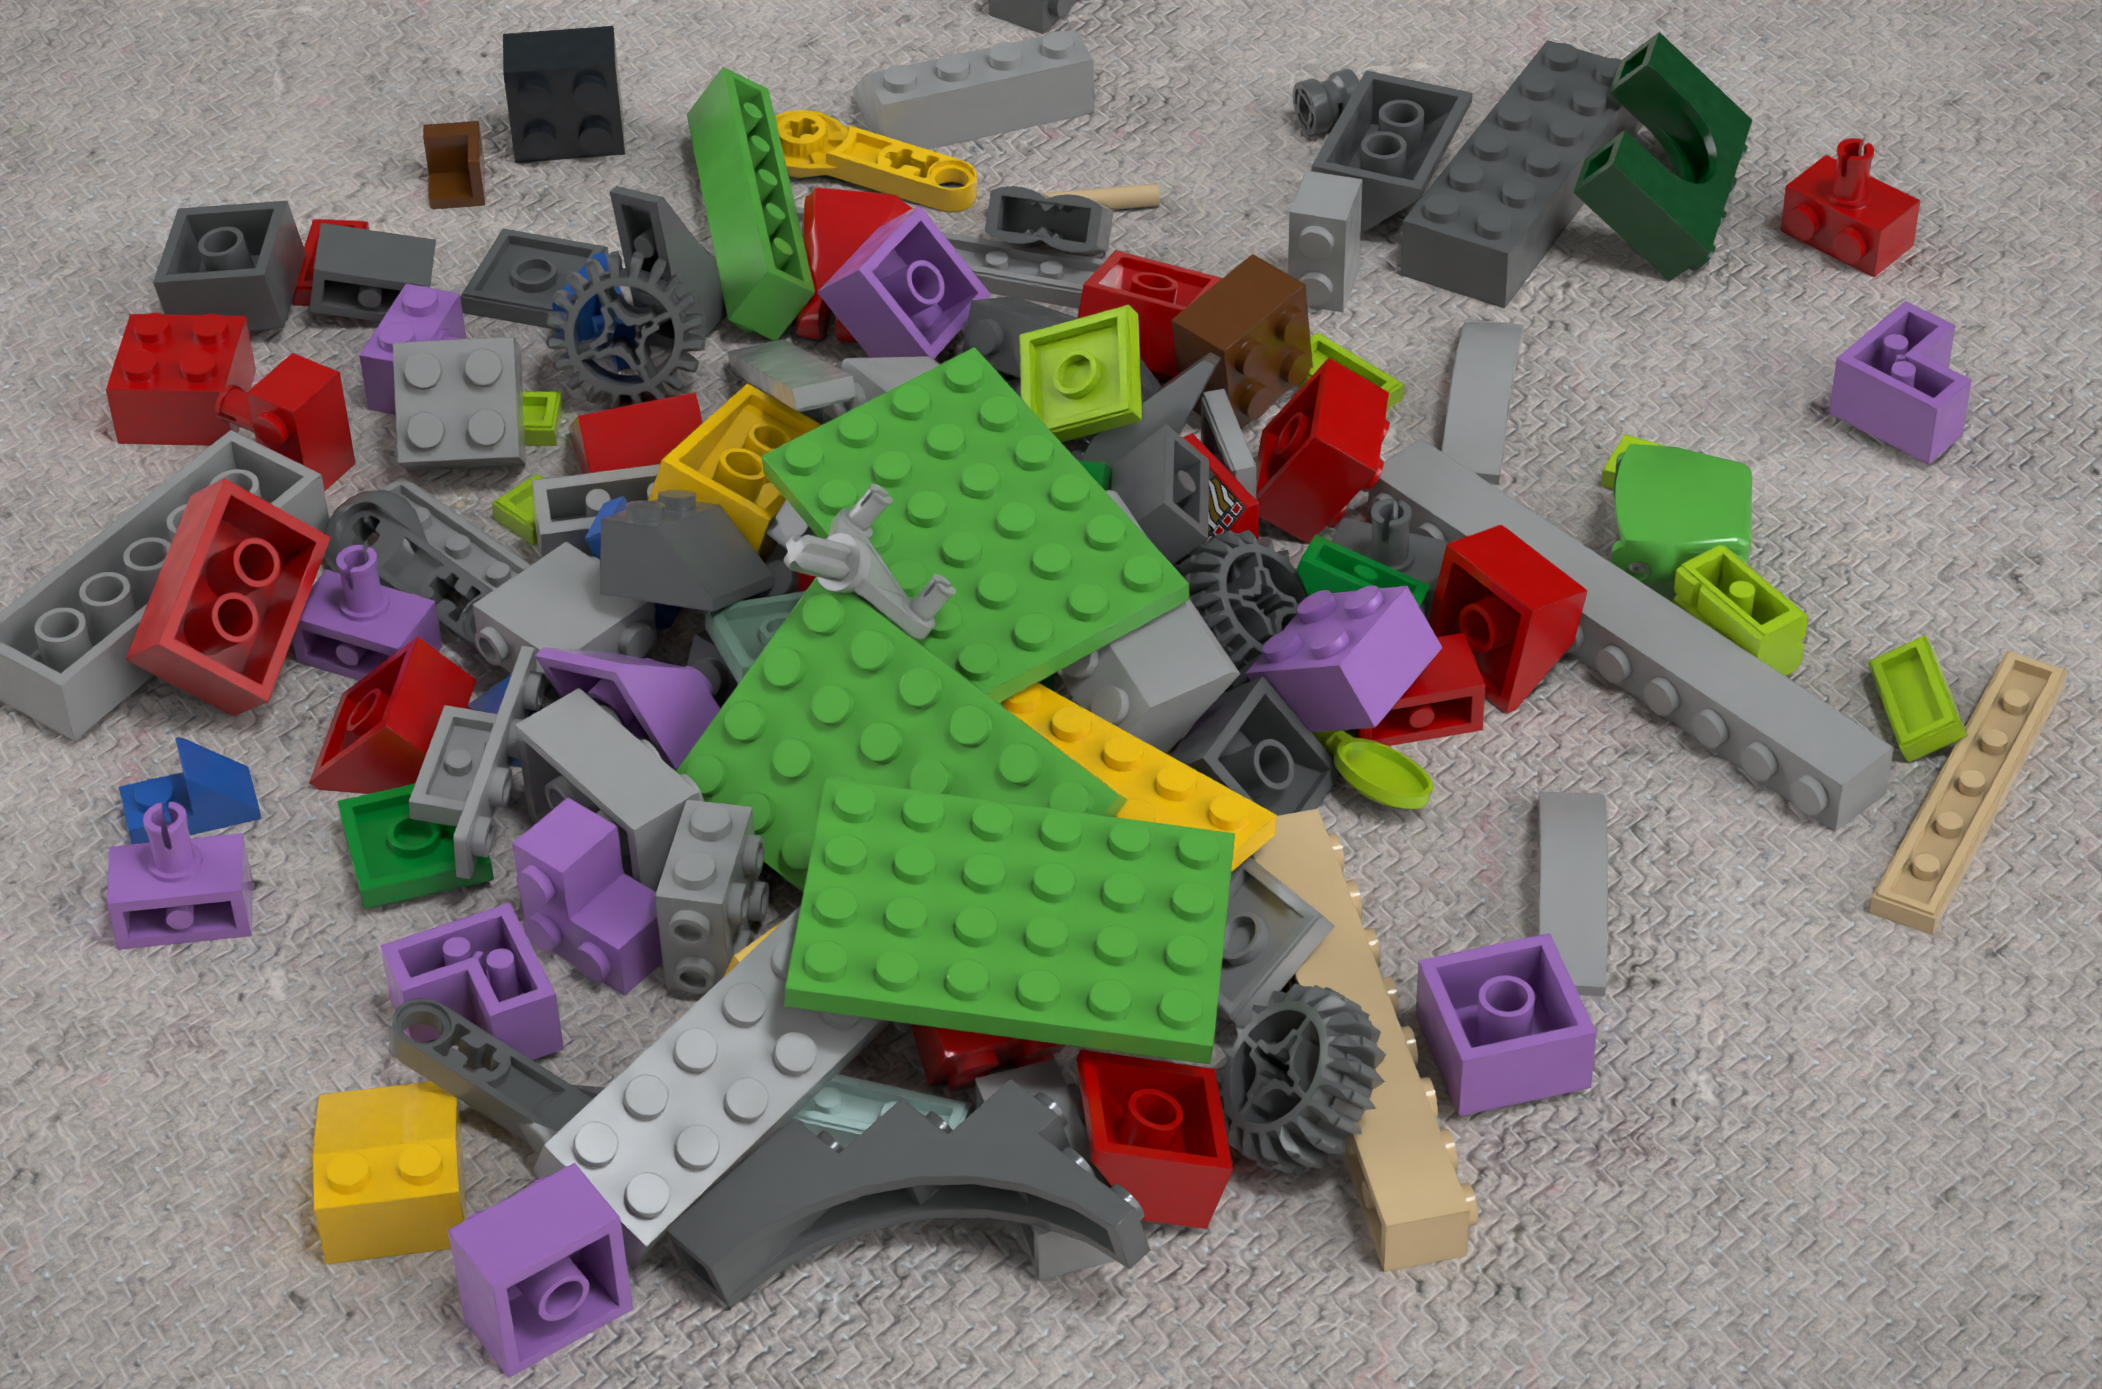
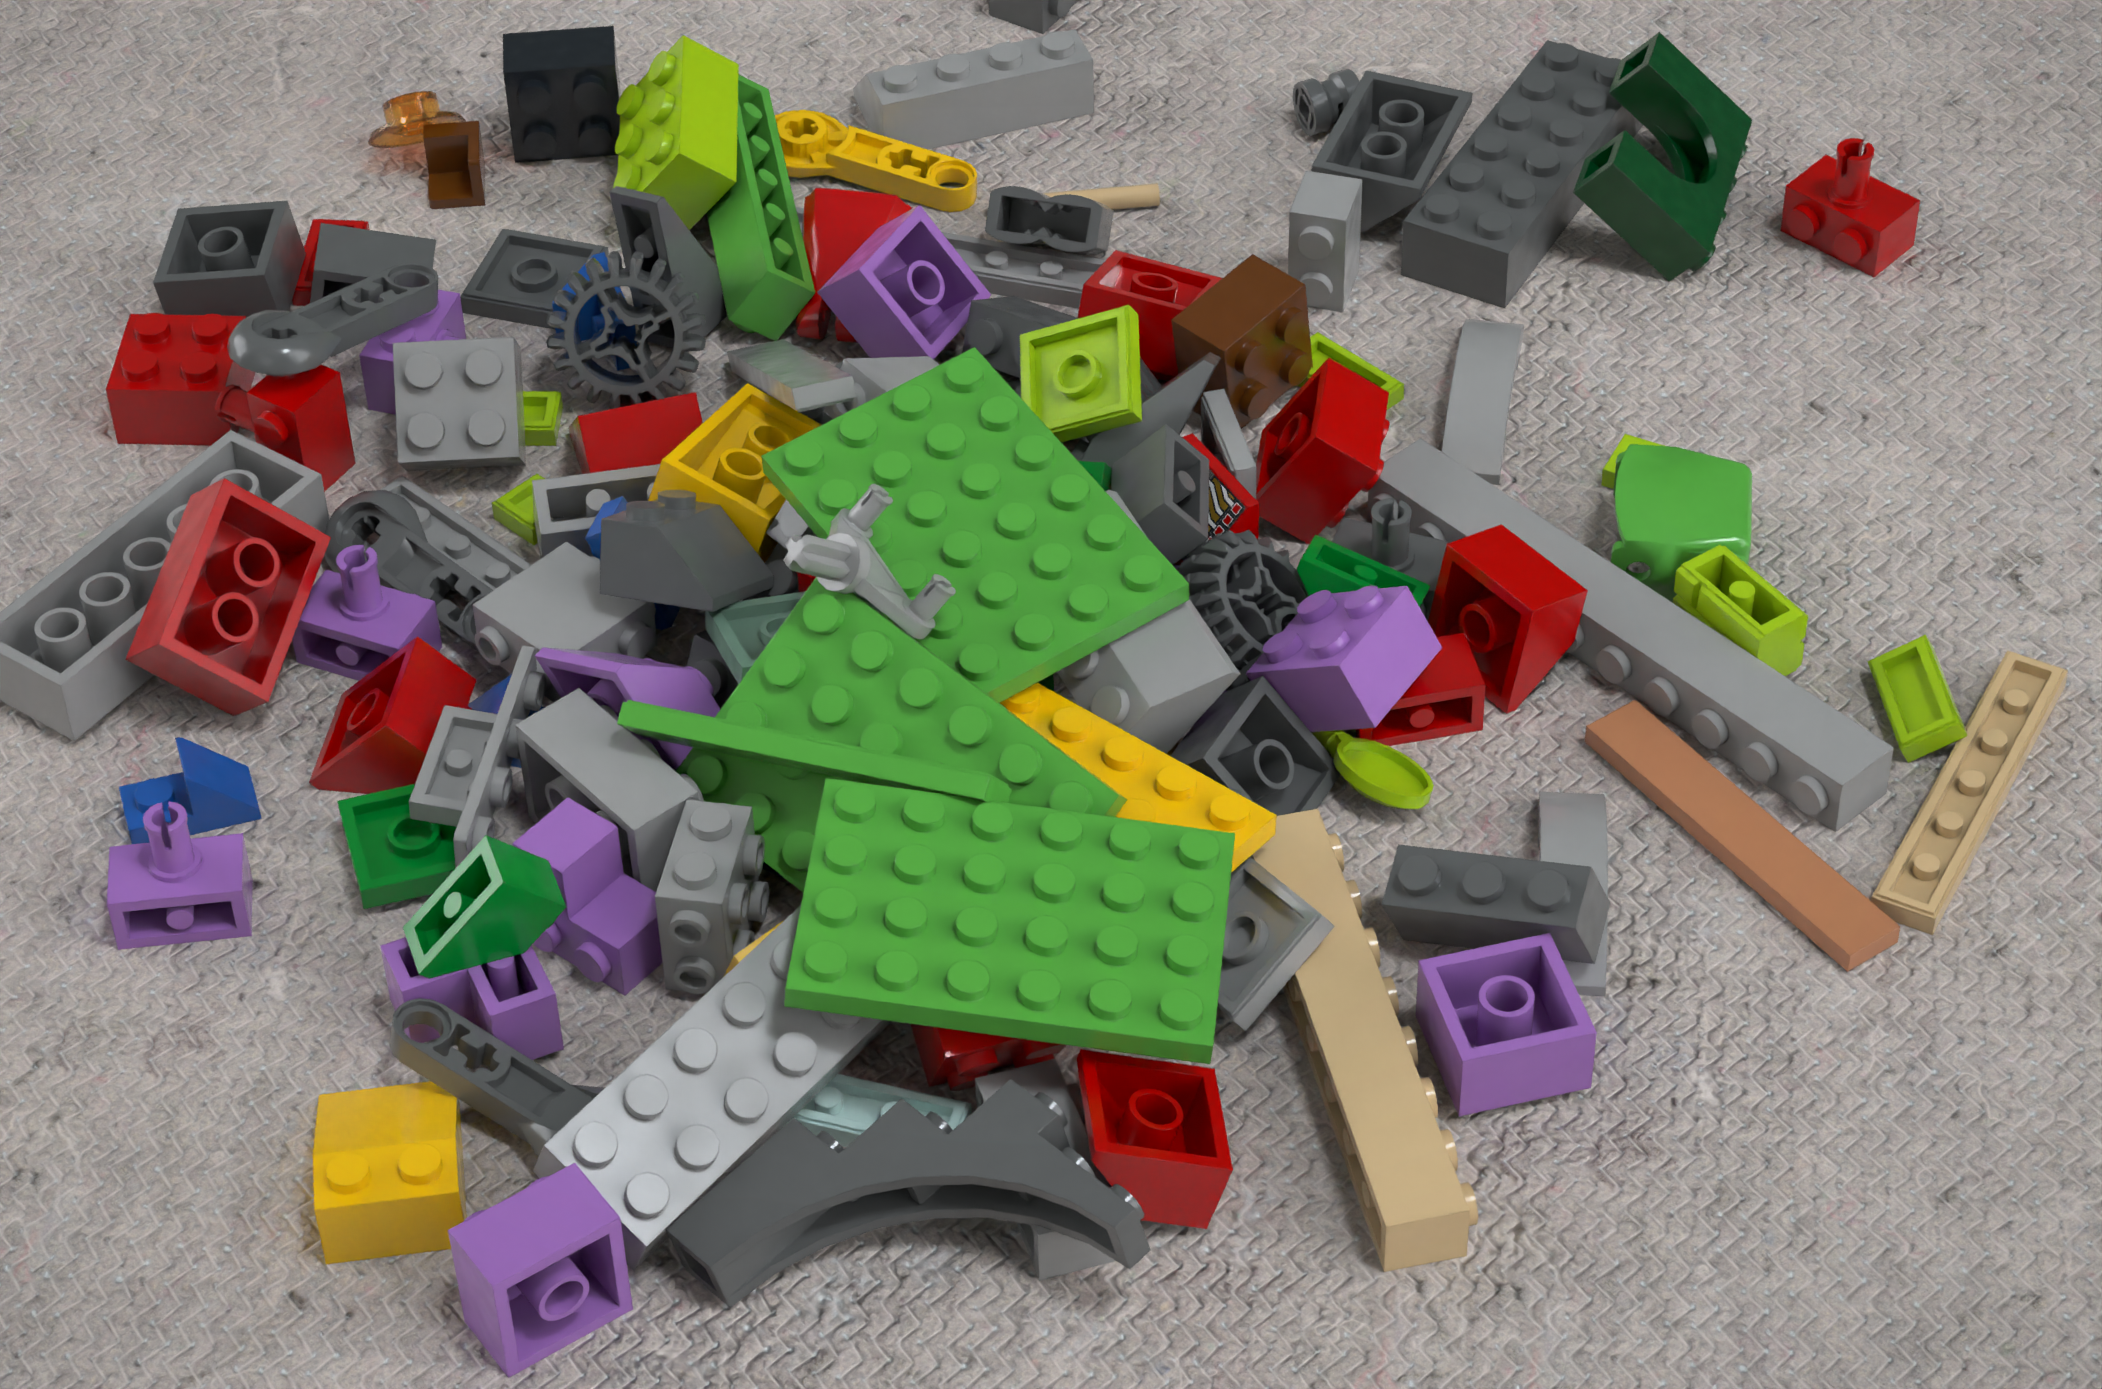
dark grey gear [1216,983,1386,1175] -> none
medium lavender brick [1829,301,1972,465] -> none
none -> dark grey beam [227,263,438,377]
none -> clear orange piece [368,91,466,148]
none -> green slope [403,835,566,979]
none -> lime brick [613,35,739,230]
none -> bright green tile [617,700,1012,803]
none -> dark grey brick [1381,844,1610,964]
none -> nougat tile [1585,700,1900,972]

